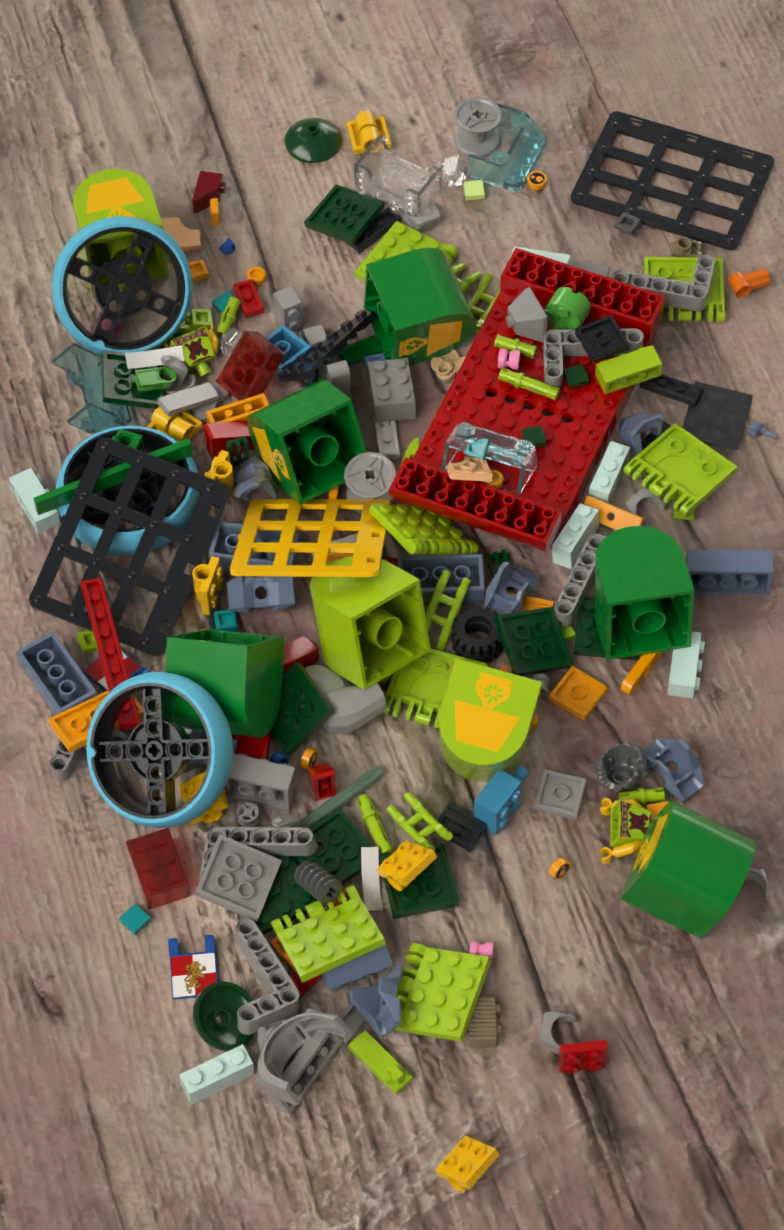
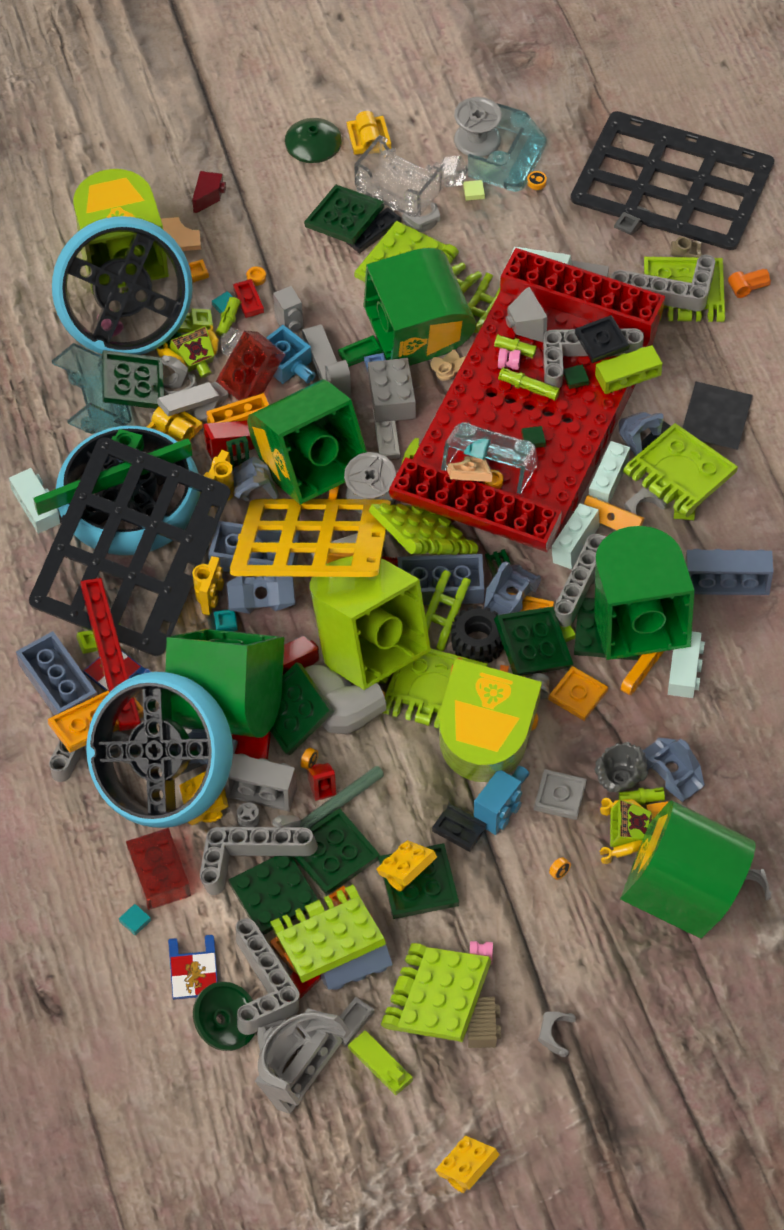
white sticker [125,345,184,369] -> none
bright green piece [133,367,176,392] -> none
light aqua brick [179,1044,255,1105] -> none
light grey plate [194,834,282,922] -> none
light orange tile [210,198,220,226] -> none
blue hinge [219,238,236,255] -> none
blue hinge [270,752,289,764] -> none
black wing [276,309,377,382] -> none
dark grey piece [294,861,342,904] -> none
sand blue piece [350,964,403,1037] -> none
lime pin [356,794,394,856] -> none
white sticker [361,847,383,911] -> none
lime piece [386,791,453,851] -> none
bright green brick [544,287,591,330] -> none
red plate [558,1040,608,1074] -> none
black tile [640,374,704,407] -> none
sand blue hand [748,421,777,440] -> none

